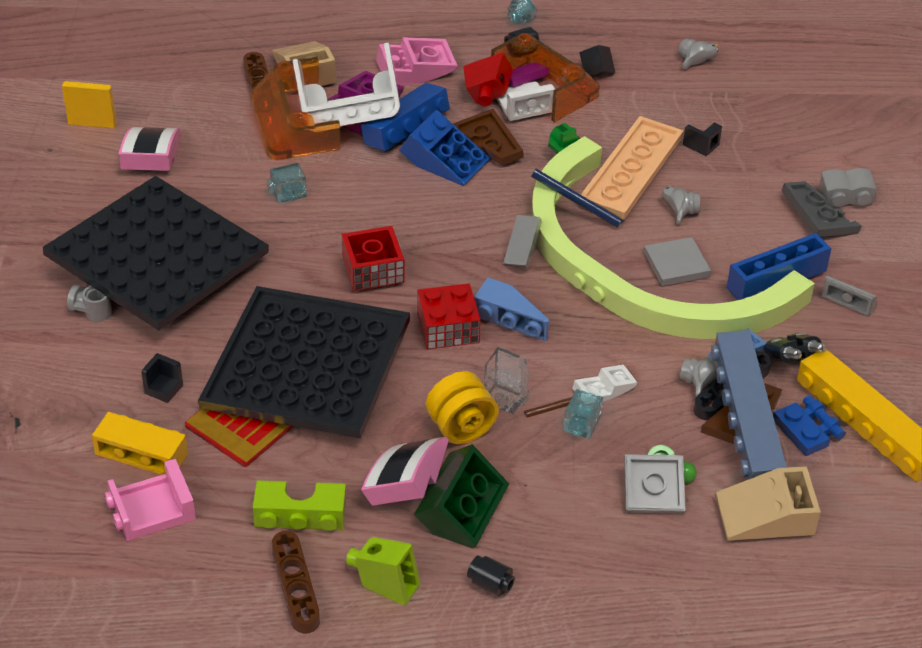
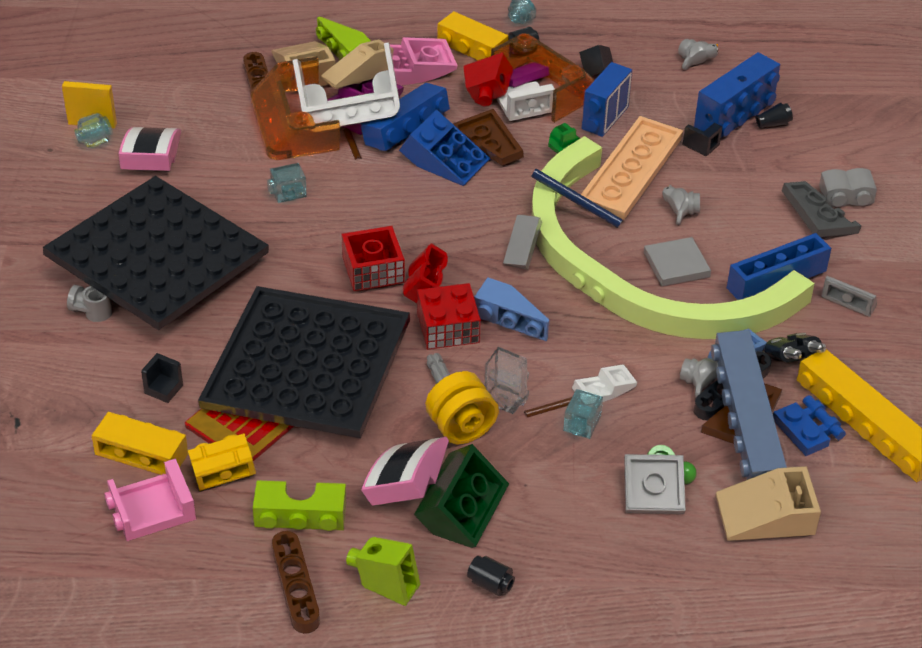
none -> clear light blue head [74,113,113,148]
none -> yellow brick [188,434,256,491]
none -> lime slope [316,17,371,61]
none -> tan slope [321,39,394,89]
none -> reddish brown piece [343,128,362,160]
none -> red brick [403,243,448,303]
none -> light grey axle [427,353,450,384]
none -> yellow brick [437,11,509,60]
none -> blue brick [582,62,632,137]
none -> blue brick [694,52,781,138]
none -> black cone [755,103,793,129]

